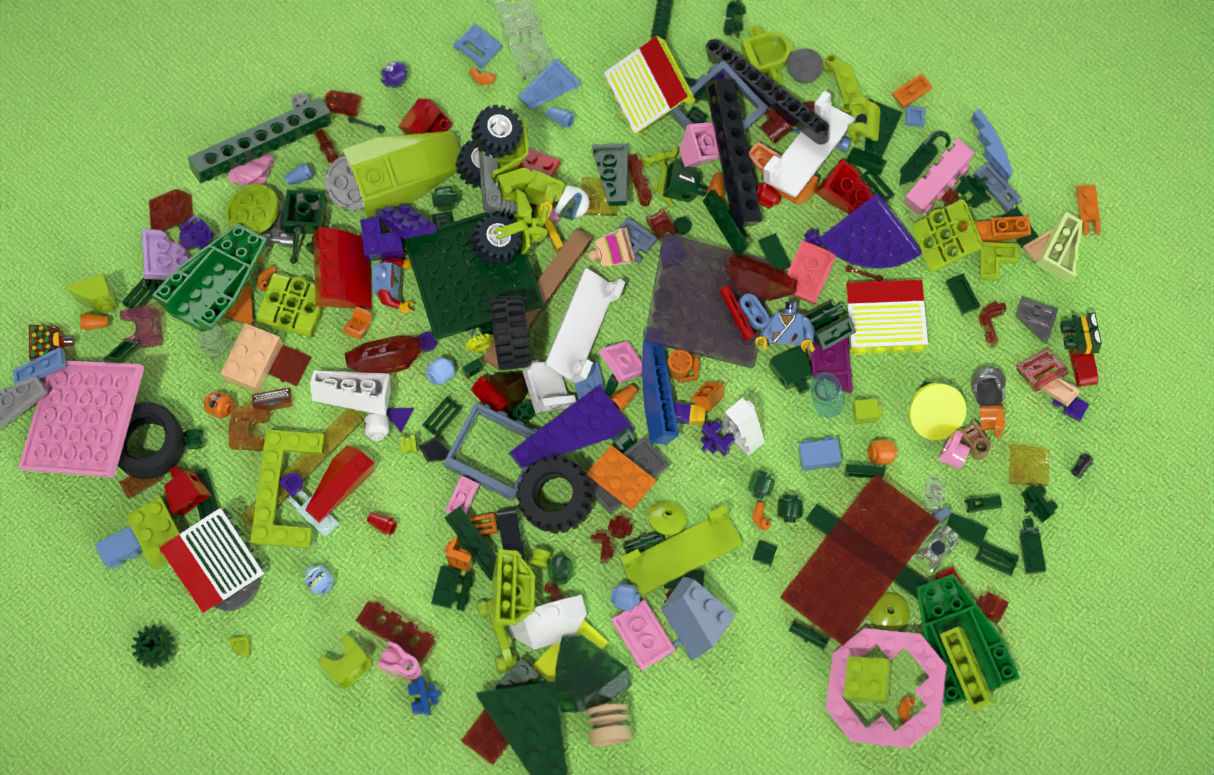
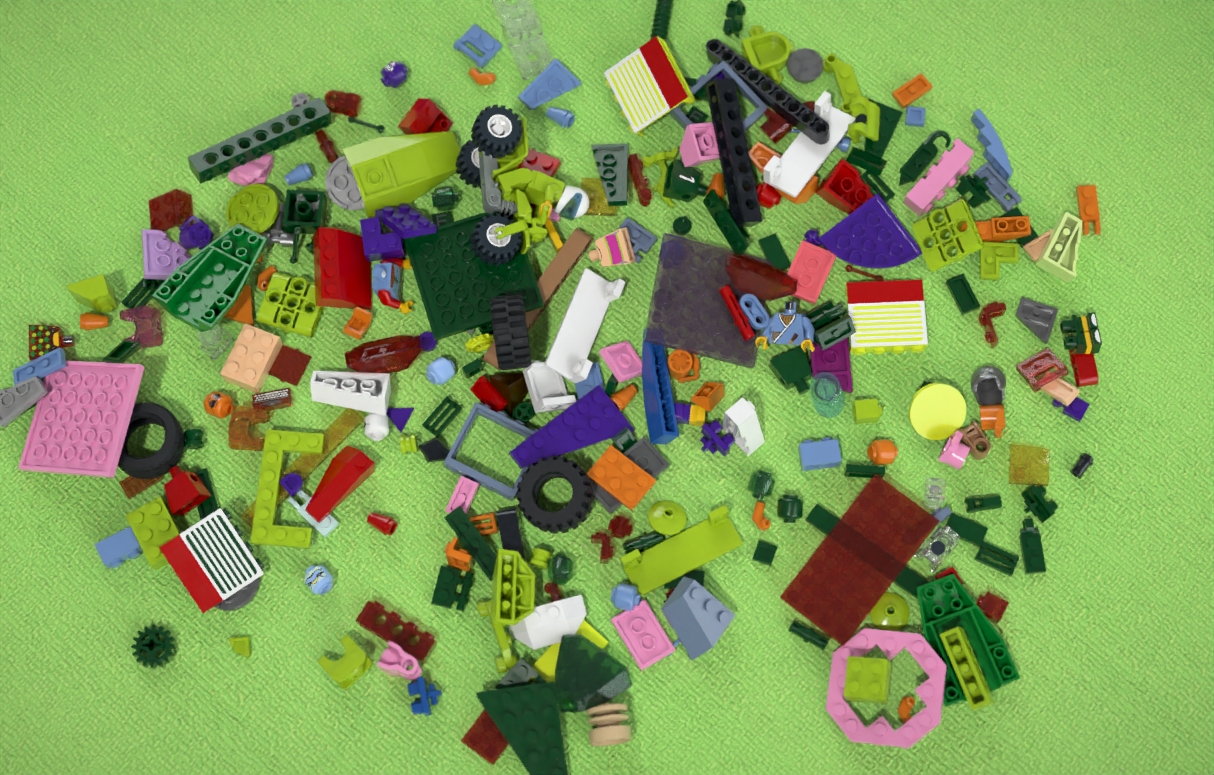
clear red piece [645,208,676,245] -> none
clear red plate [942,189,959,206] -> none

